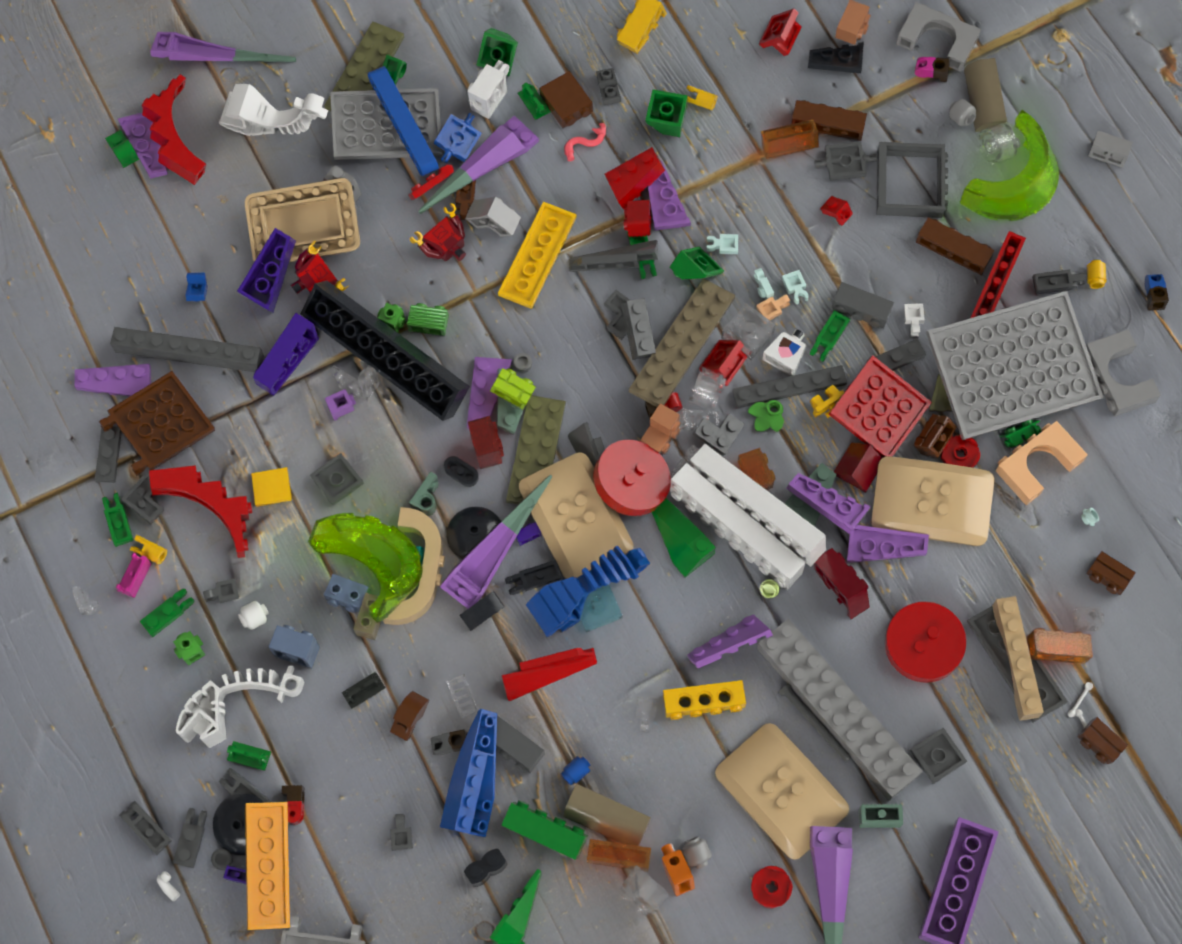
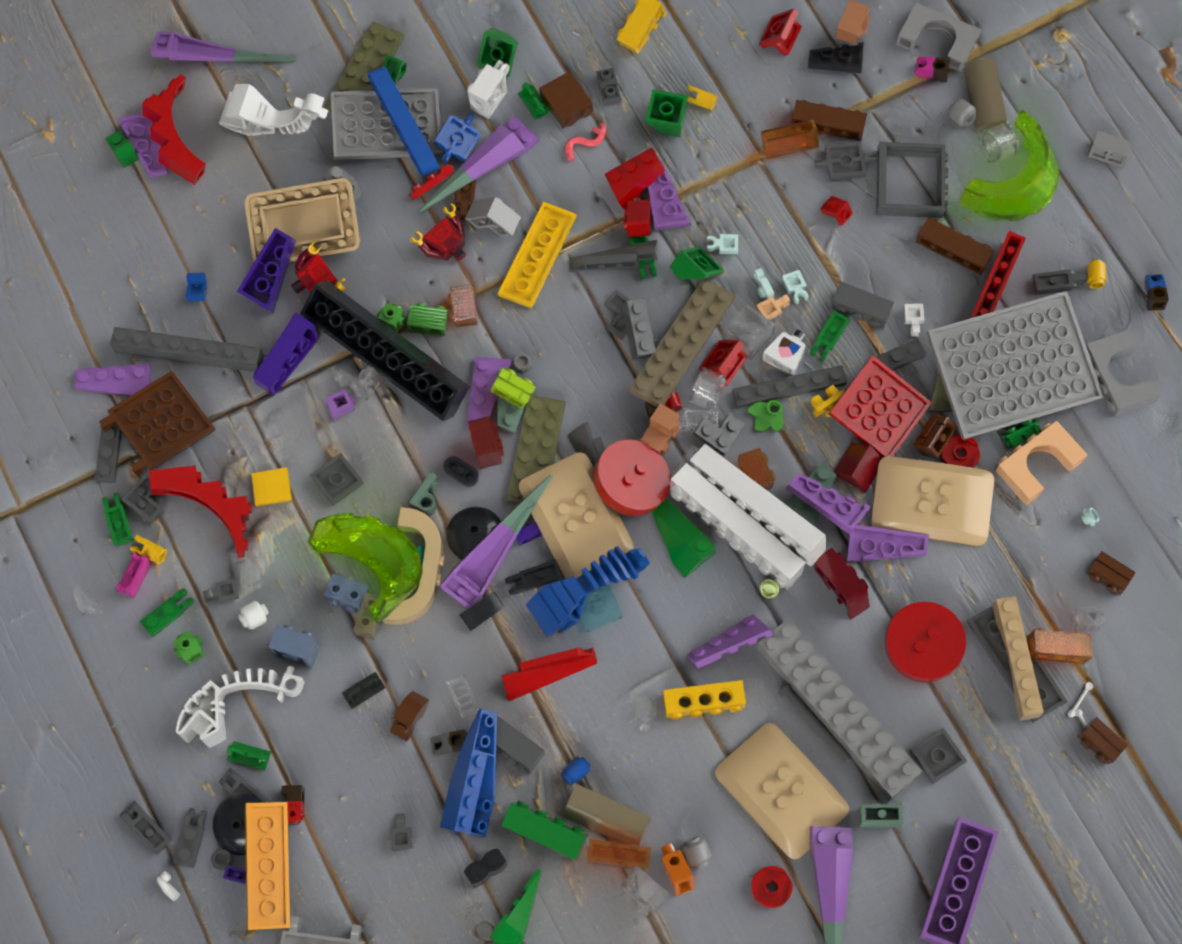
none -> clear orange brick [448,284,478,328]

